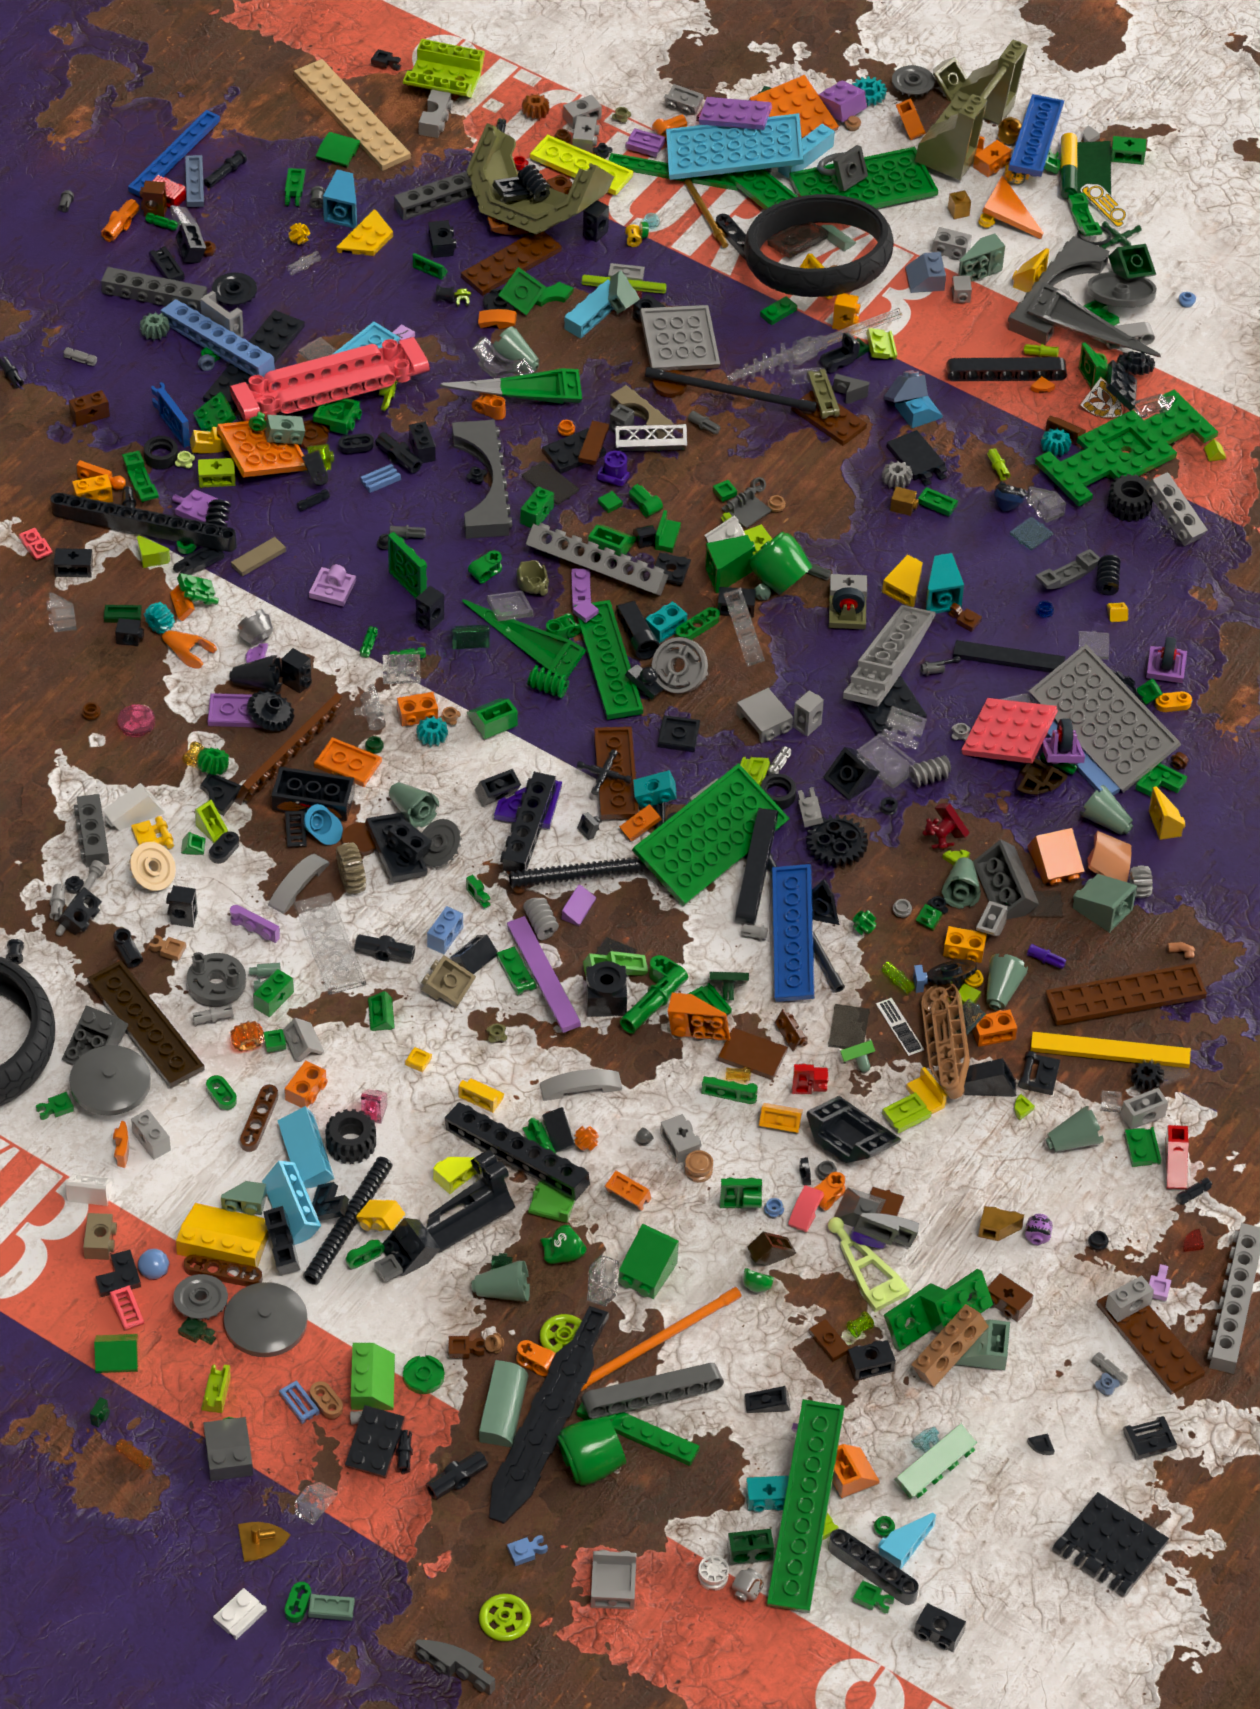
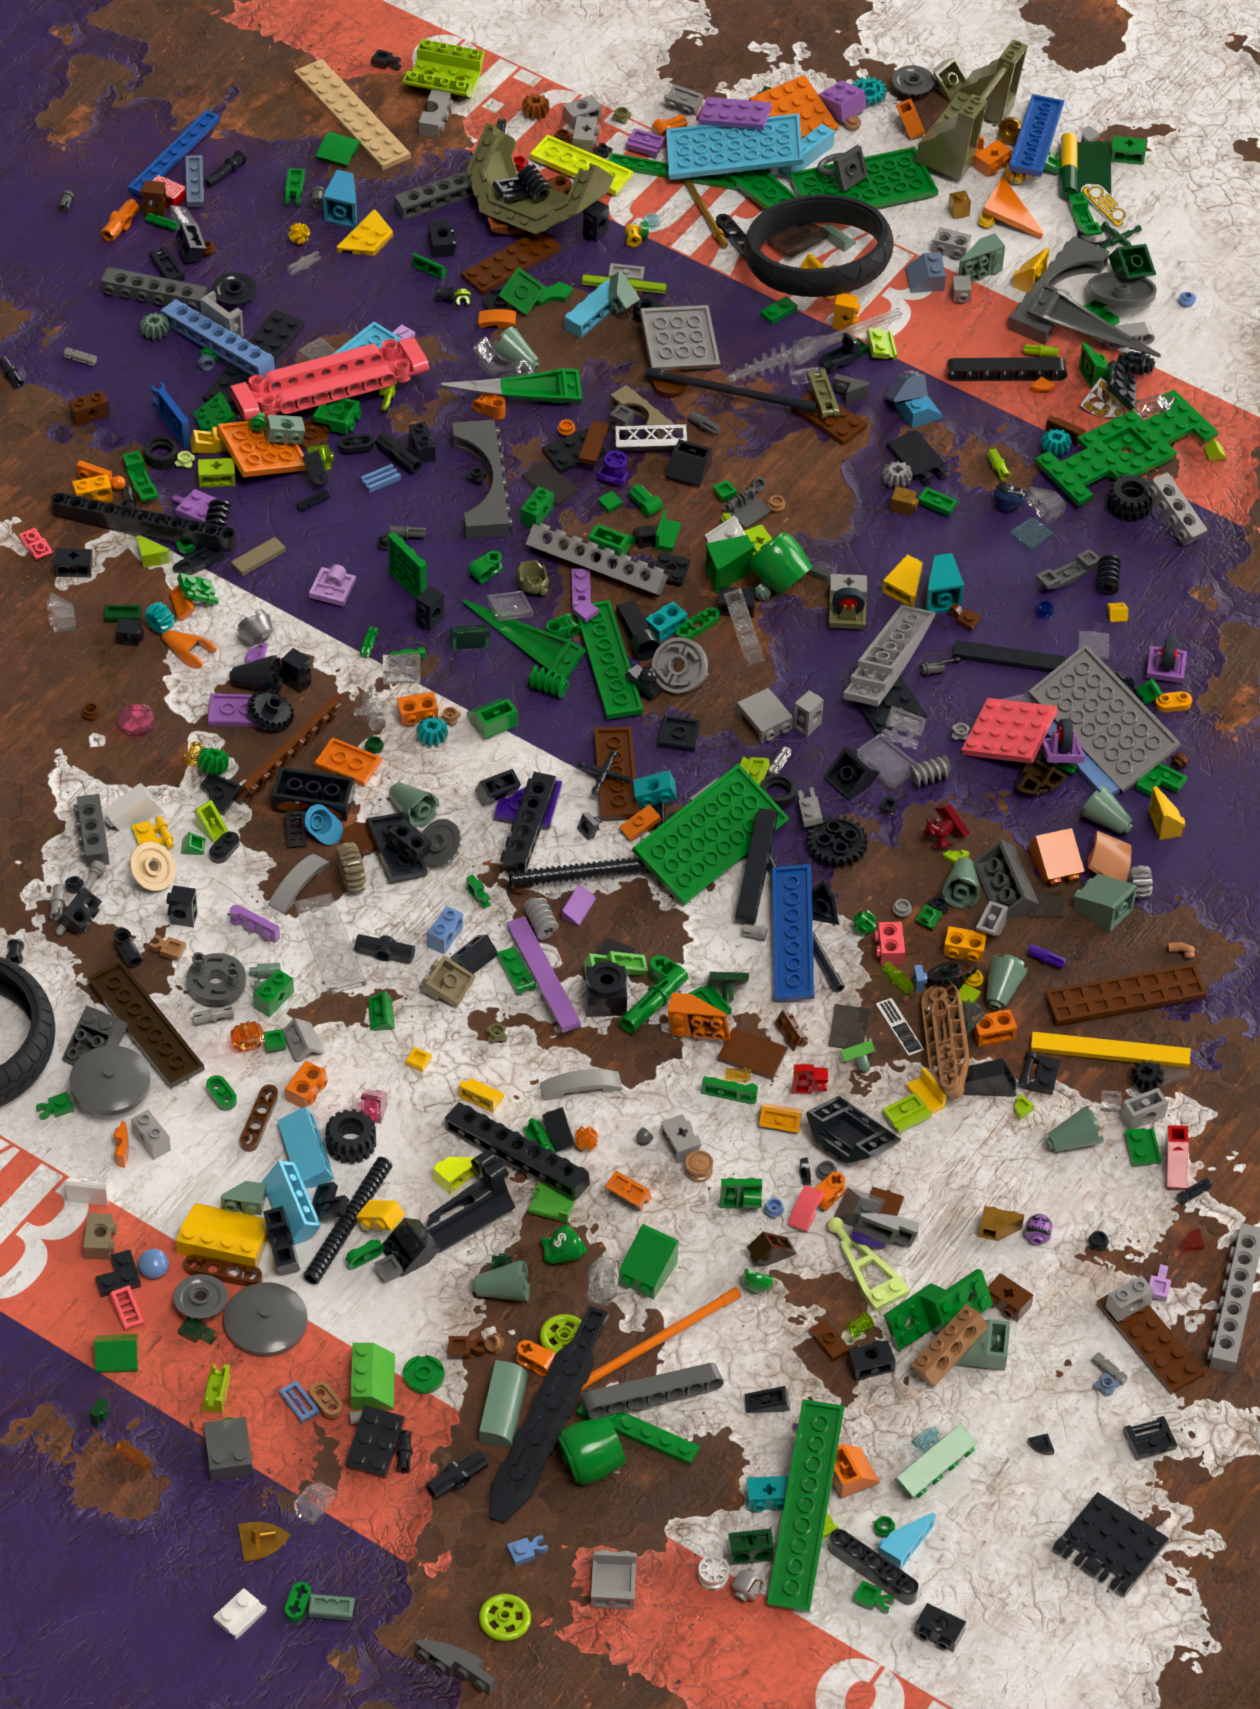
none -> black slope [666,439,712,487]
none -> coral brick [874,922,905,965]

